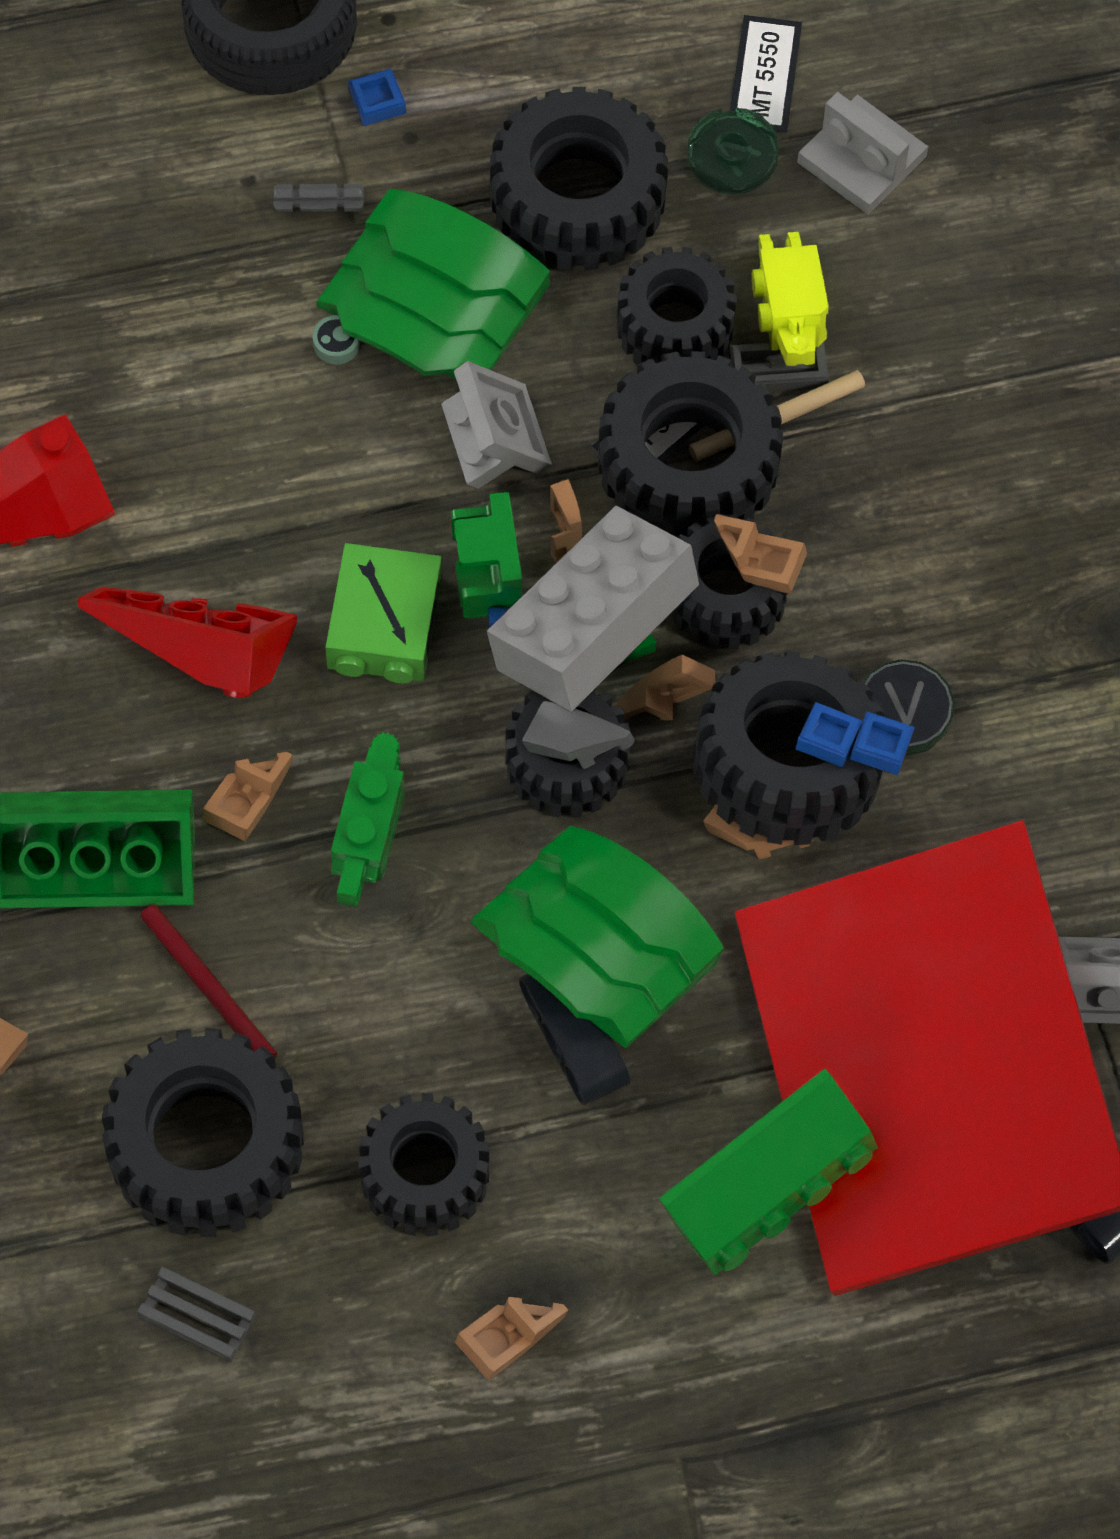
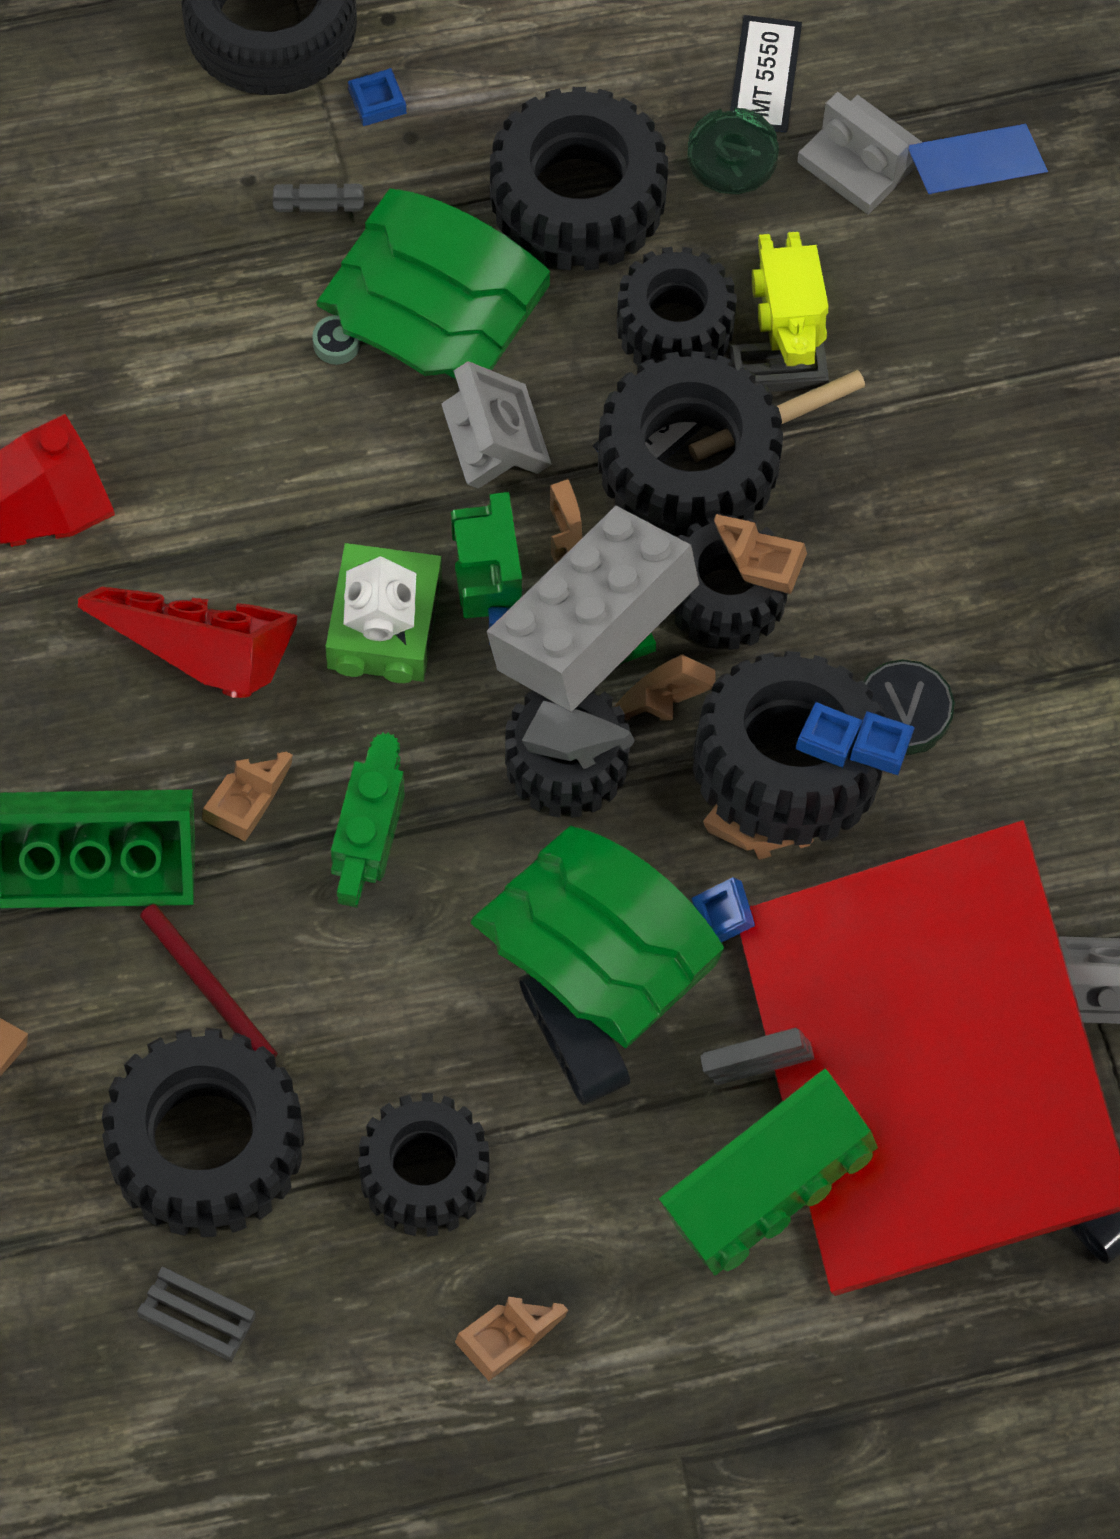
none -> white brick [343,556,416,641]
none -> blue tile [691,877,755,943]
none -> dark grey tile [700,1028,814,1085]
none -> blue sticker [909,124,1048,194]

